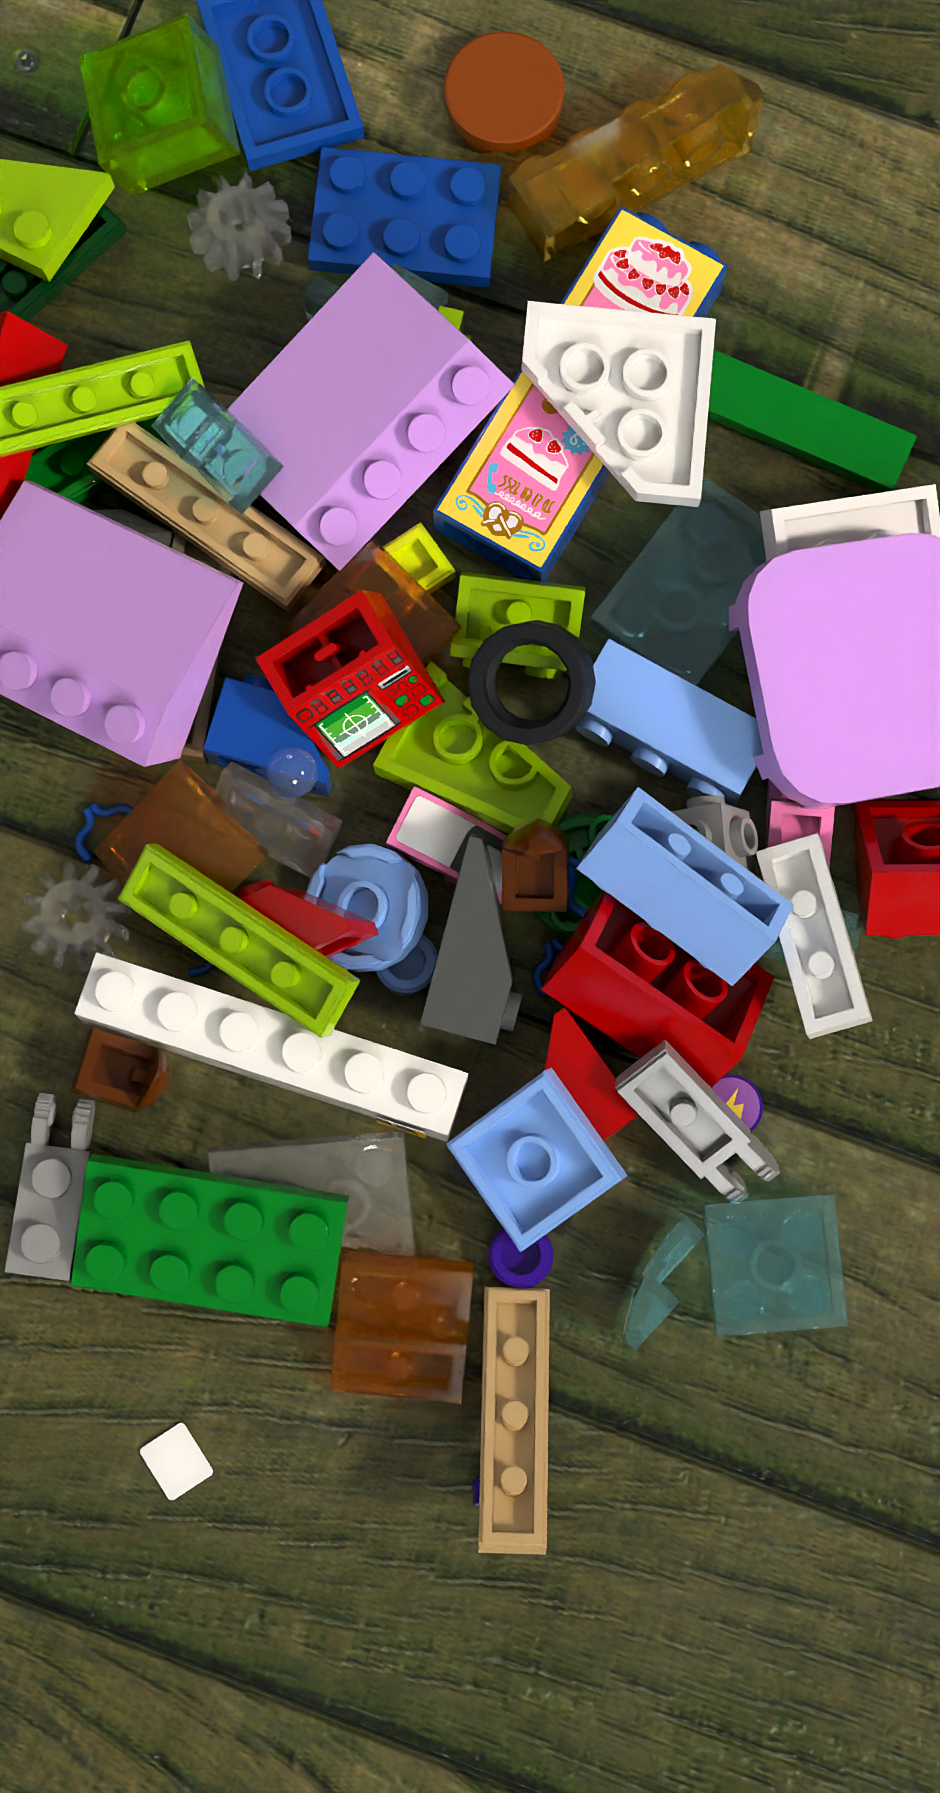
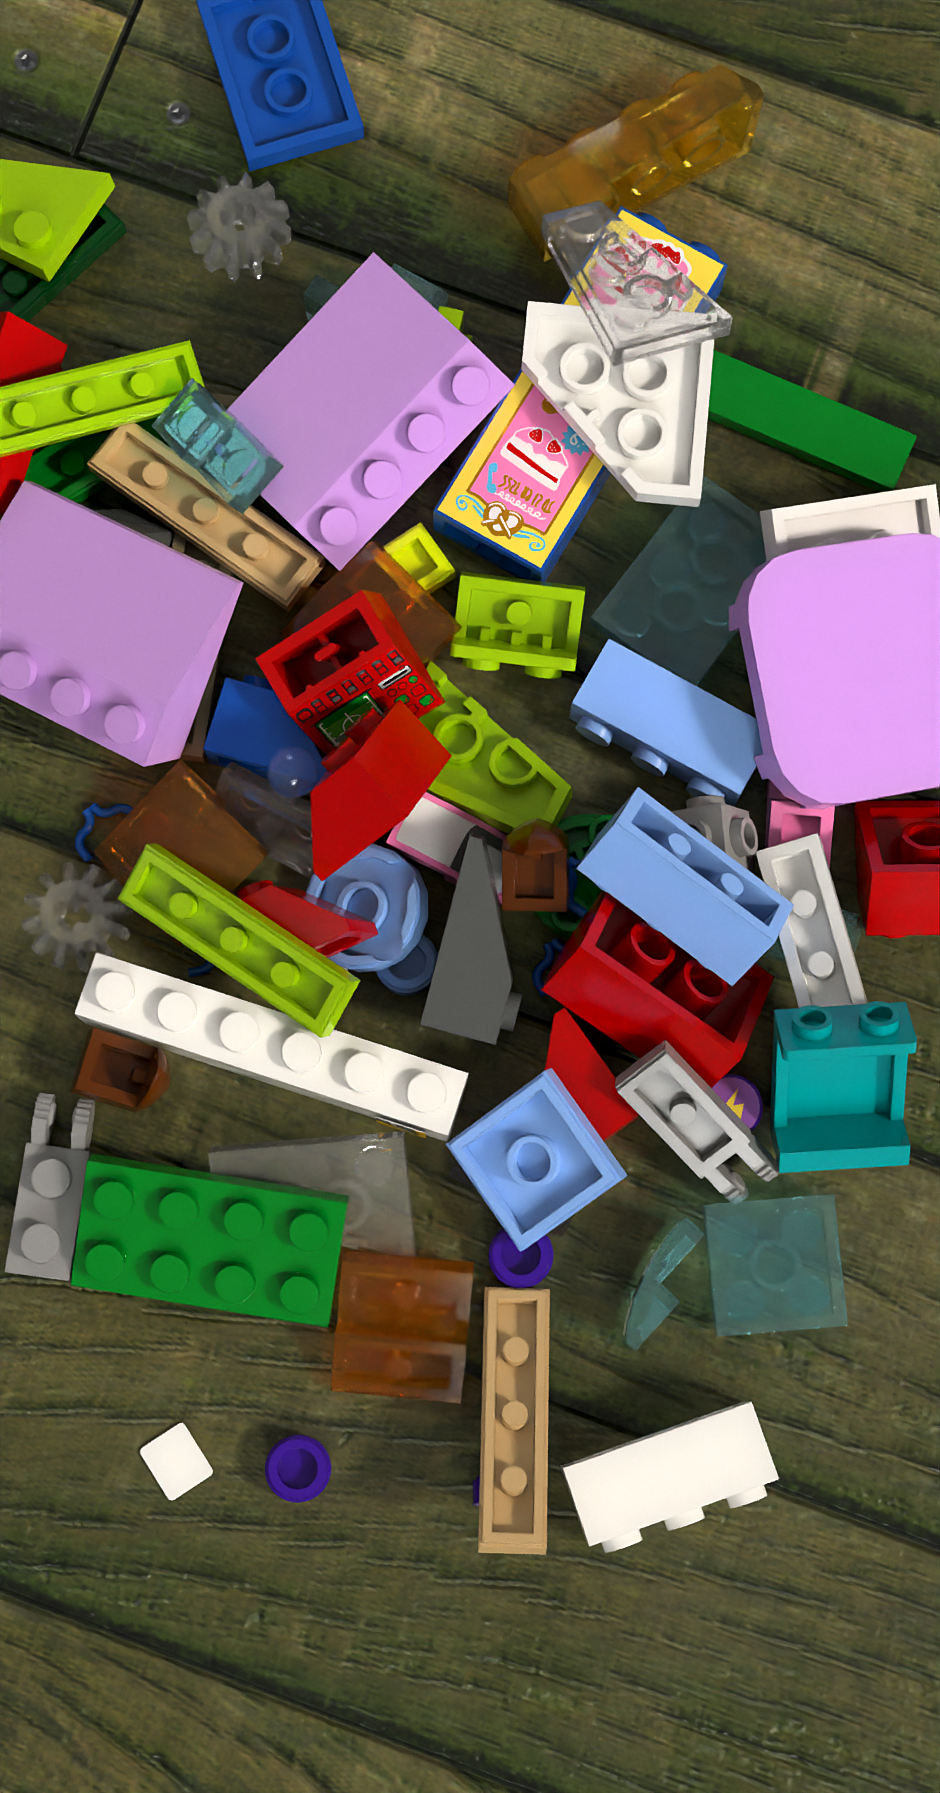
clear neon green brick [79,13,240,195] -> none
blue plate [308,147,502,288] -> none
dark orange tile [444,31,564,154] -> none
black tyre [467,620,596,745] -> none
none -> dark purple tile [265,1435,332,1503]
none -> red slope [310,699,452,881]
none -> clear wing [541,200,733,366]
none -> white brick [560,1401,779,1553]
none -> teal panel [770,1001,917,1173]

